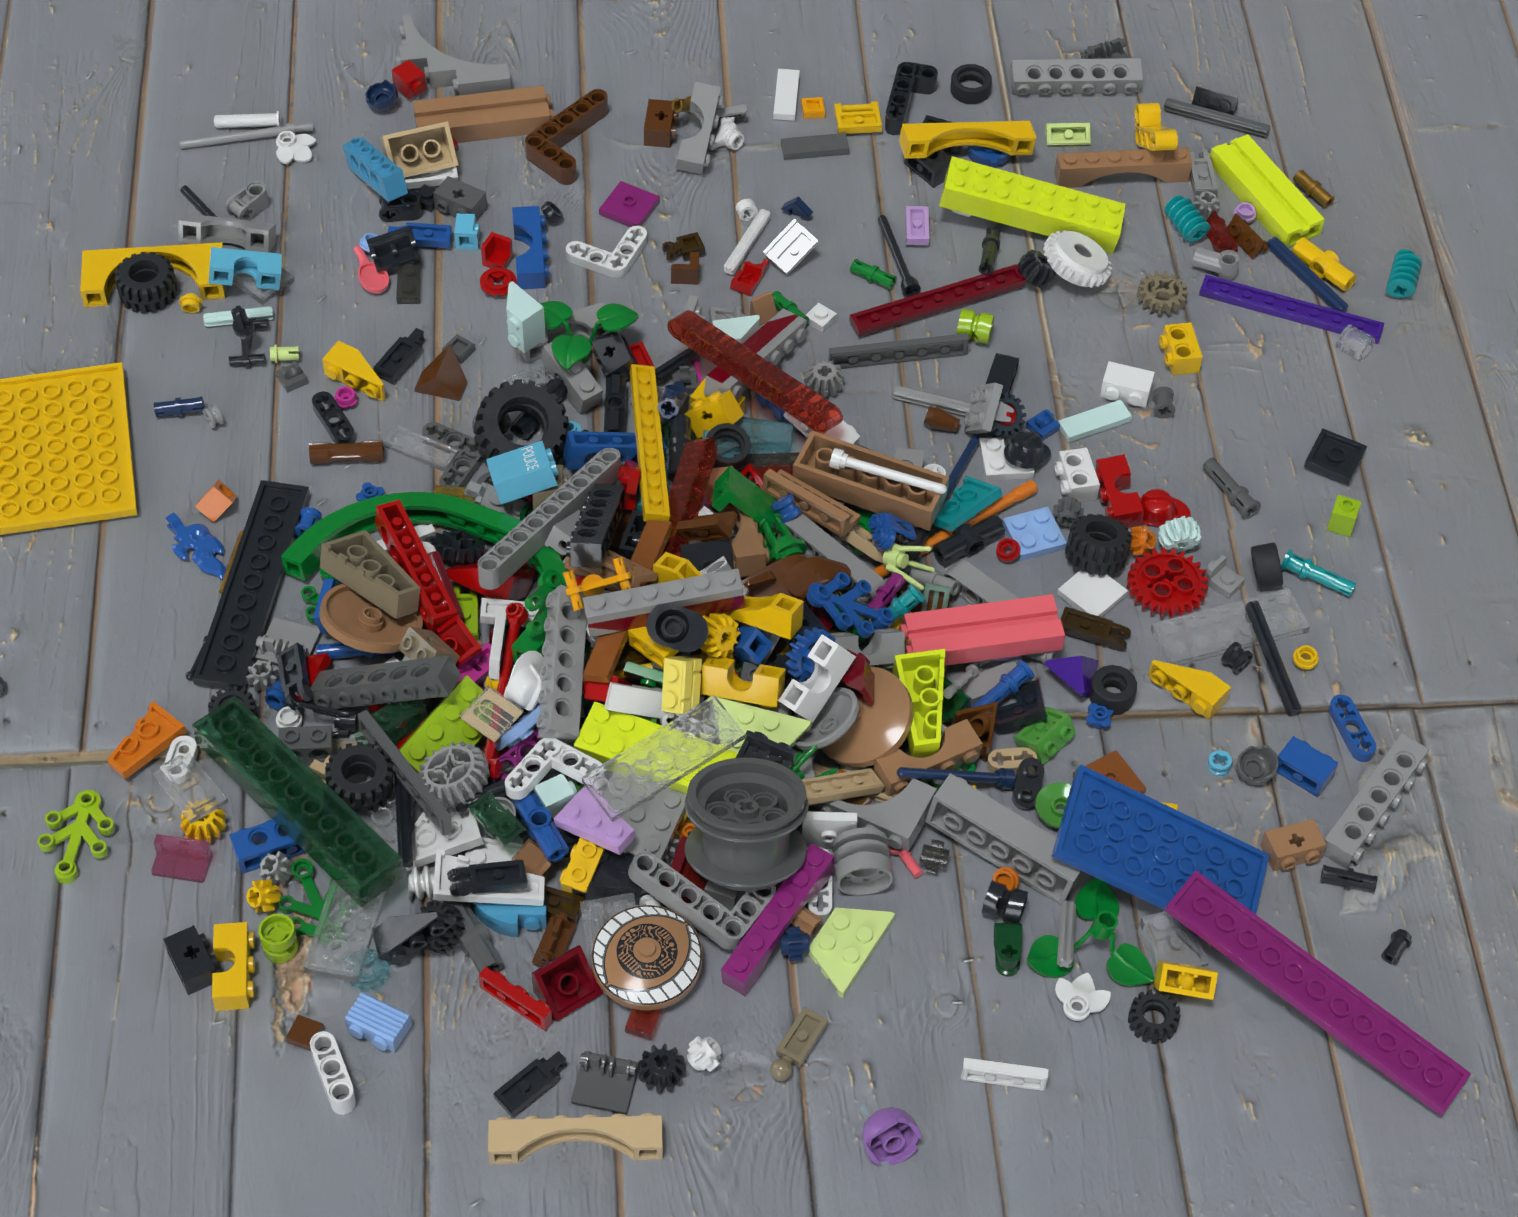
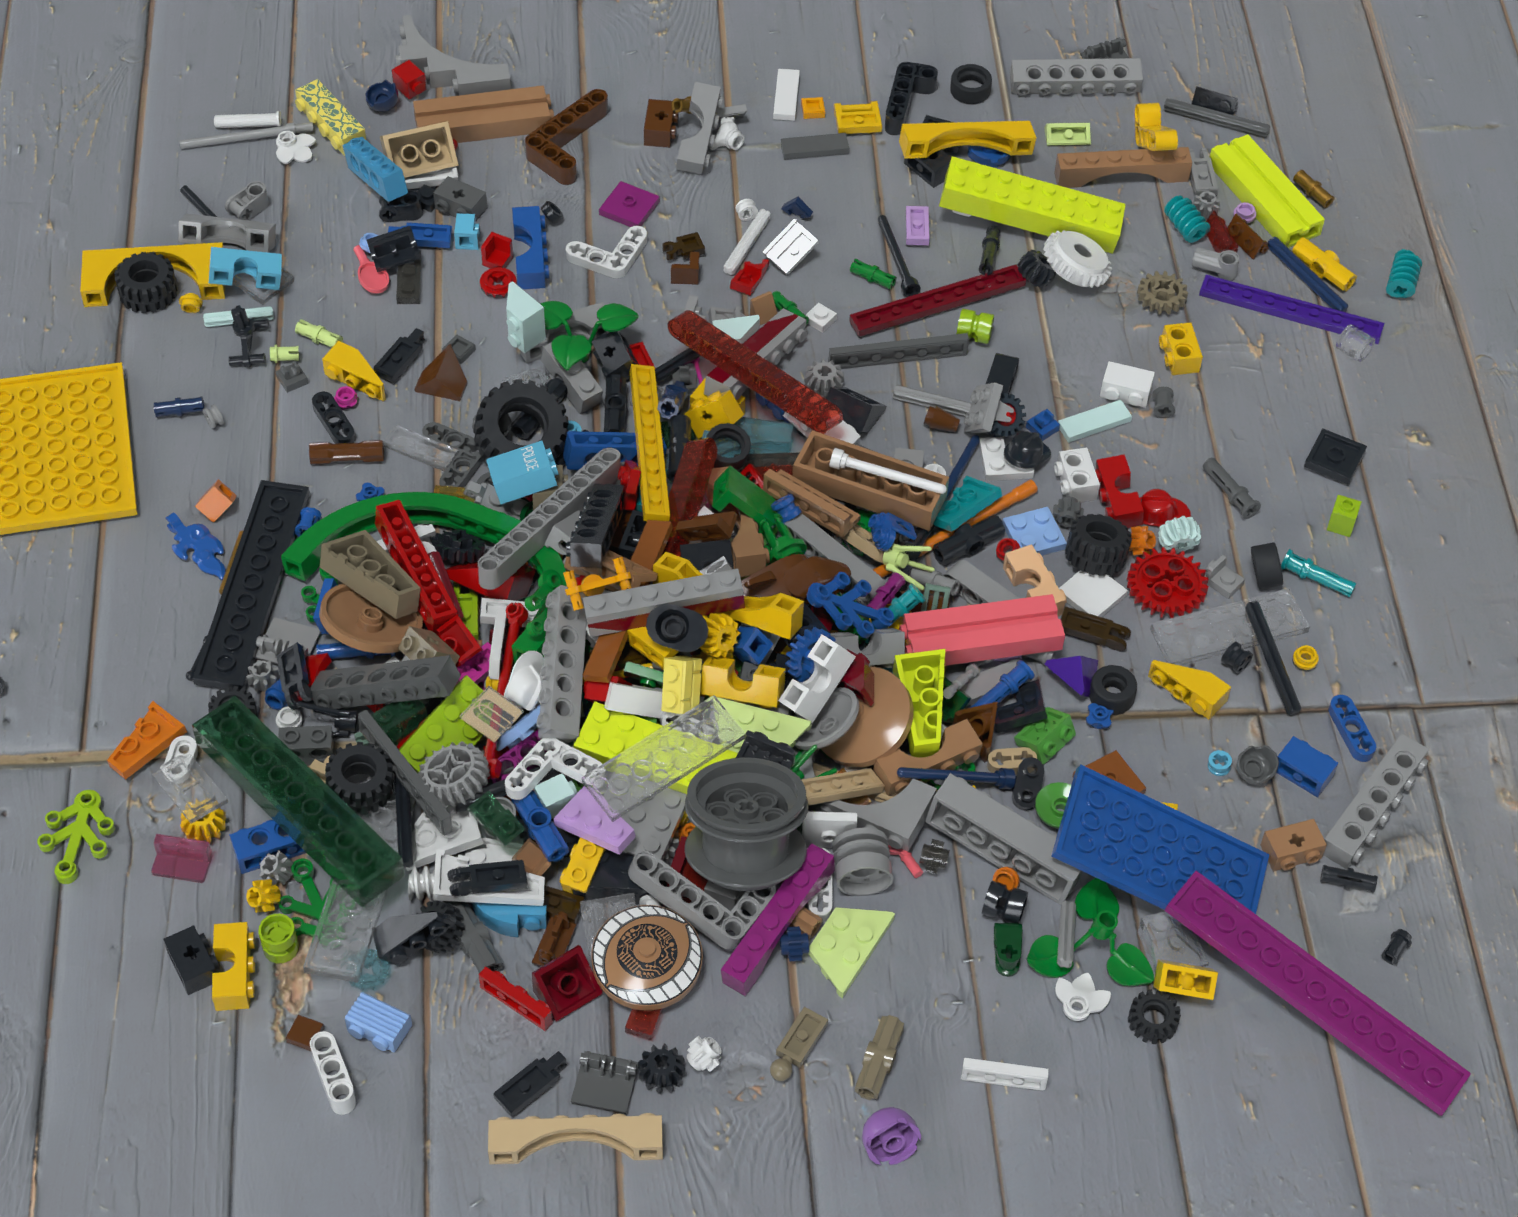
none -> light yellow brick [295,79,366,156]
none -> yellowish green pin [295,319,343,348]
none -> black slope [824,387,887,435]
none -> dark tan piece [855,1015,904,1100]
none -> light nougat arch [1003,544,1067,616]

